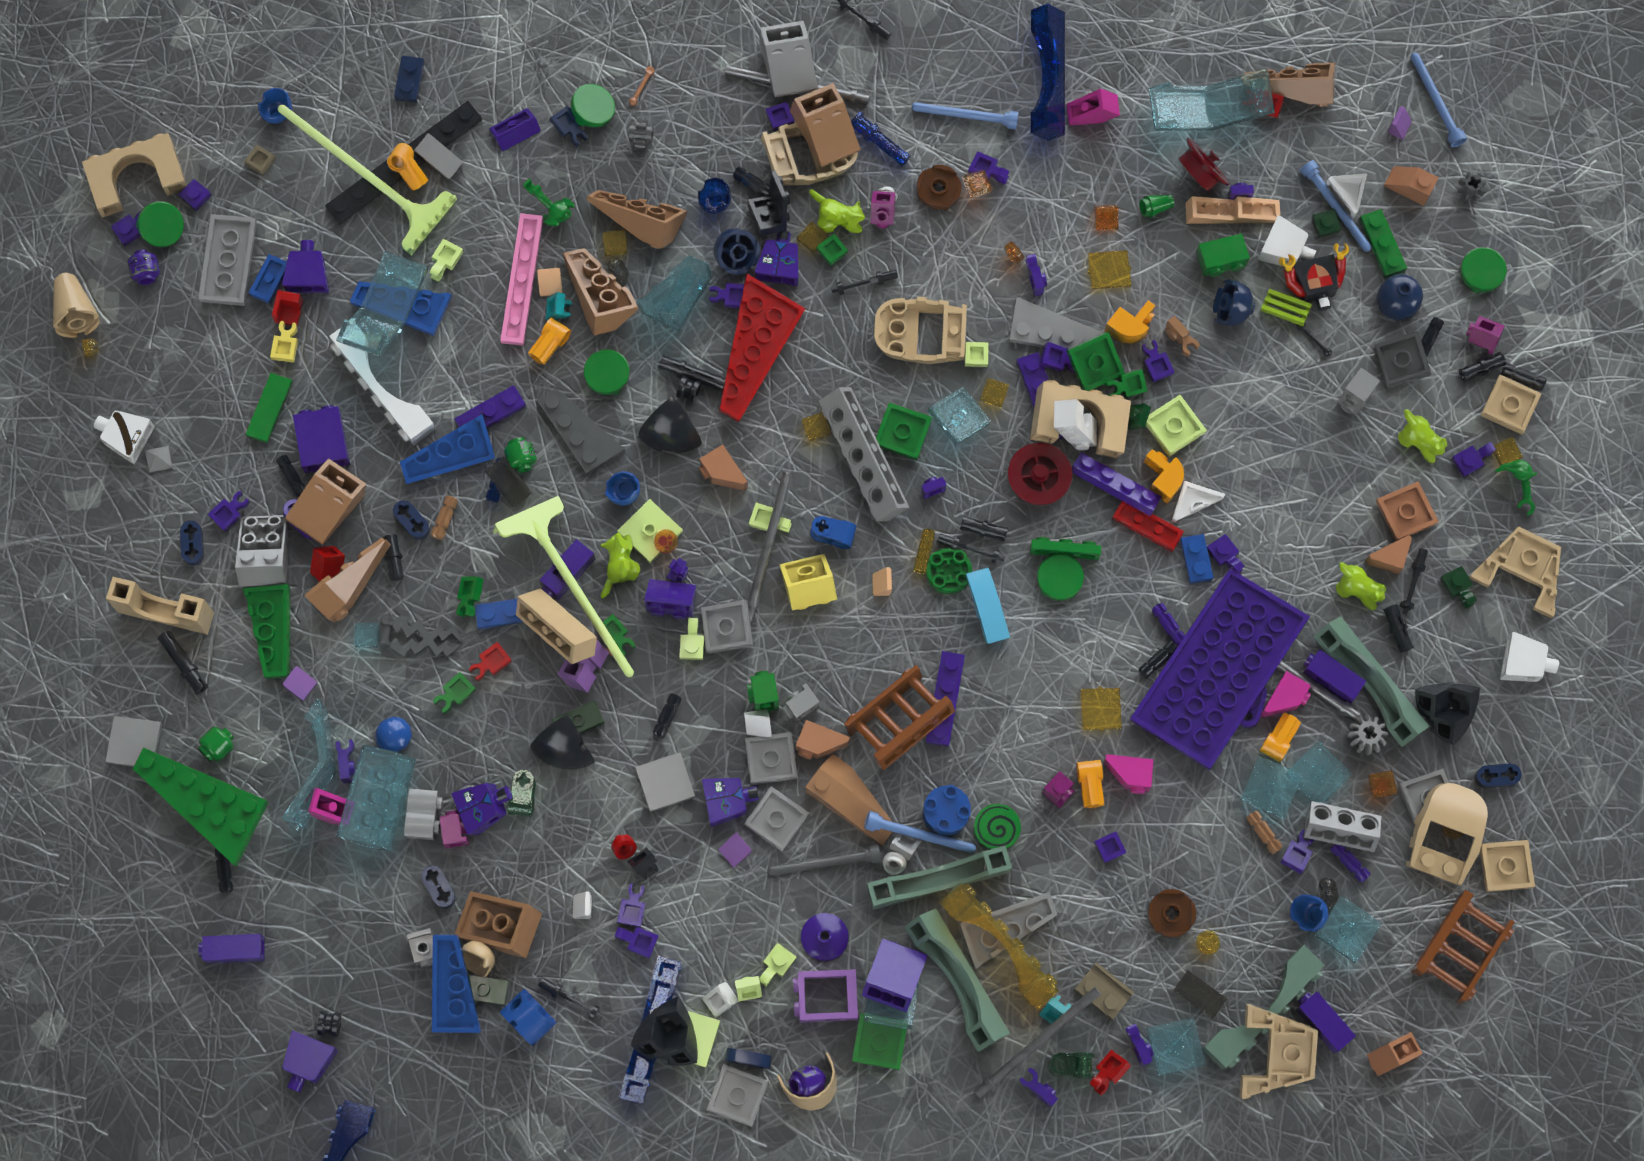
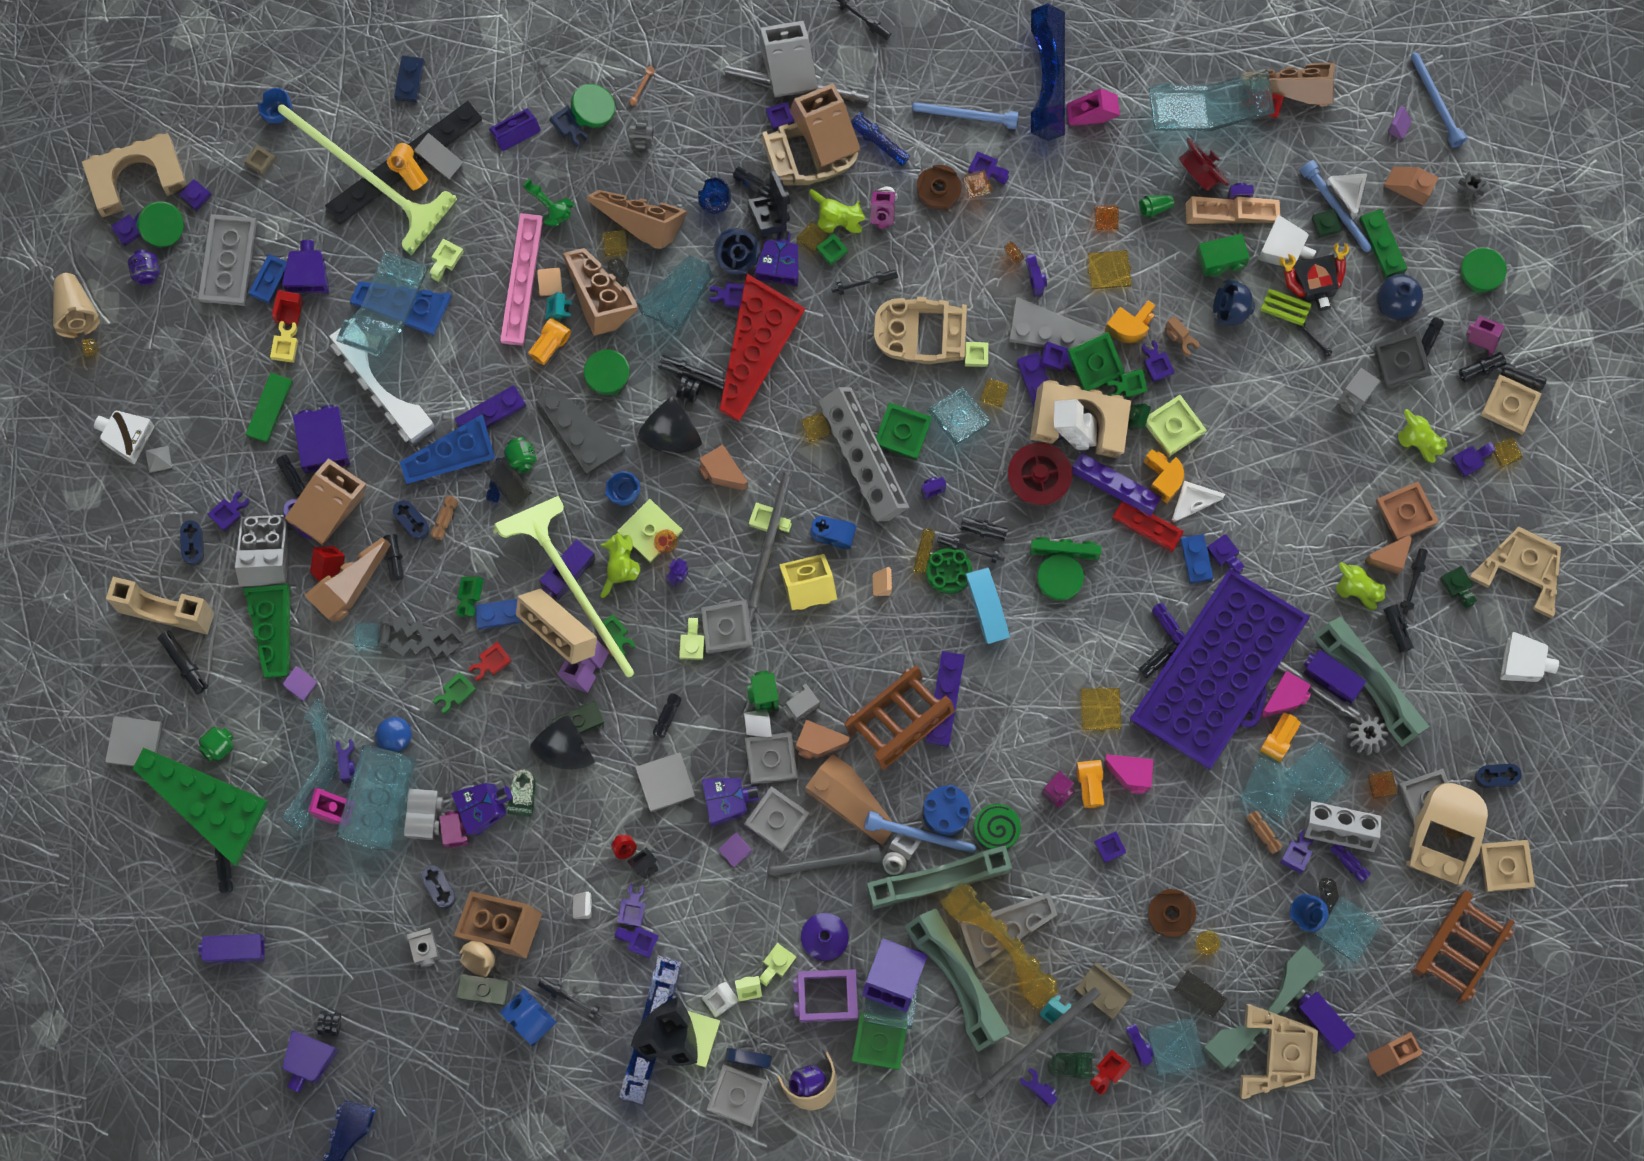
blue wing [432,934,481,1033] -> none
dark purple slope [645,579,696,620] -> none
black brick [1415,683,1480,745] -> none
green piece [1495,460,1537,516] -> none

